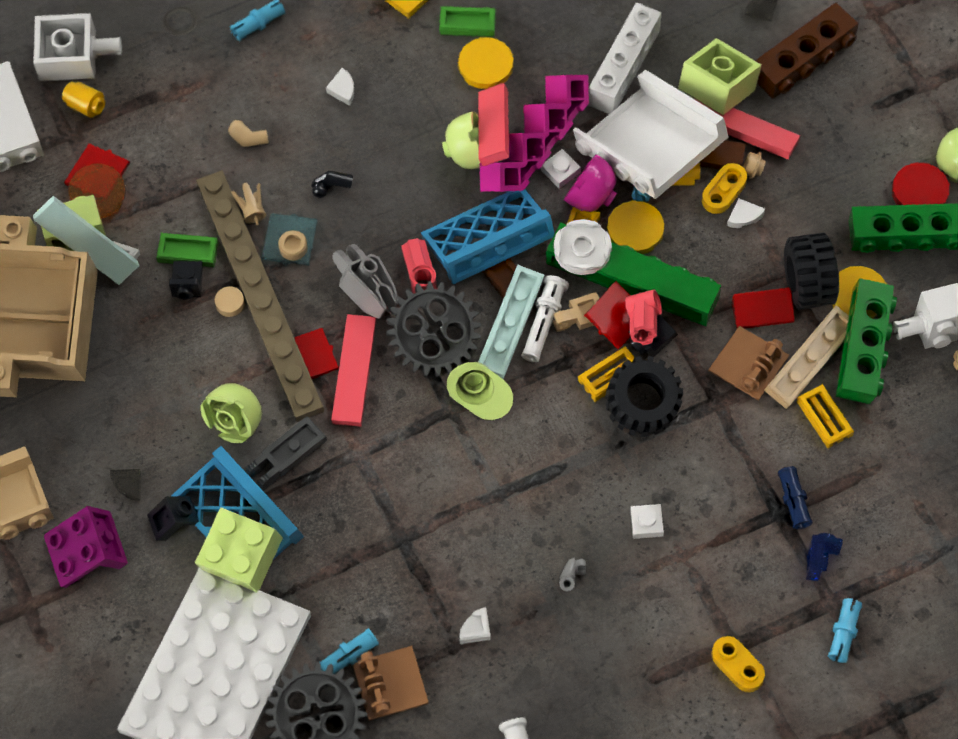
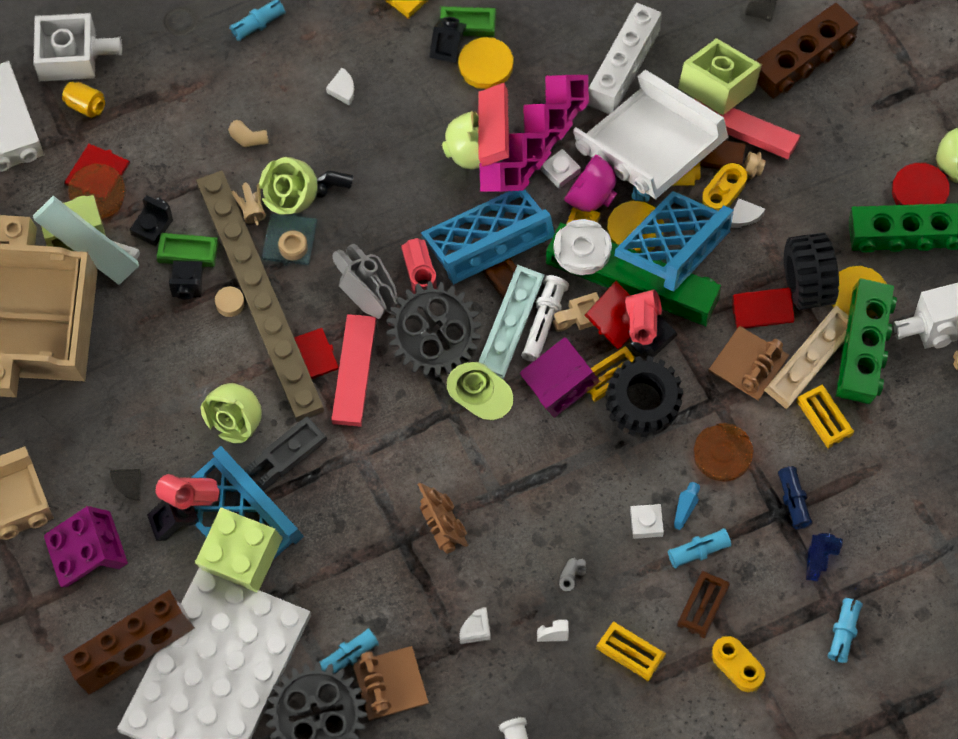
none -> reddish brown brick [63,590,195,695]
none -> black bracket [130,195,173,247]
none -> coral piece [156,474,220,510]
none -> yellowish green cylinder [259,157,318,215]
none -> medium nougat hinge [418,483,469,554]
none -> black bracket [429,17,467,63]
none -> magenta bracket [520,337,601,418]
none -> white tile [537,620,568,642]
none -> yellow tile [596,621,666,681]
none -> dark azure fence [614,191,734,292]
none -> medium azure pin [668,528,731,568]
none -> dark azure bar [674,482,700,530]
none -> reddish brown tile [677,571,730,639]
none -> clear orange tile [693,423,754,482]

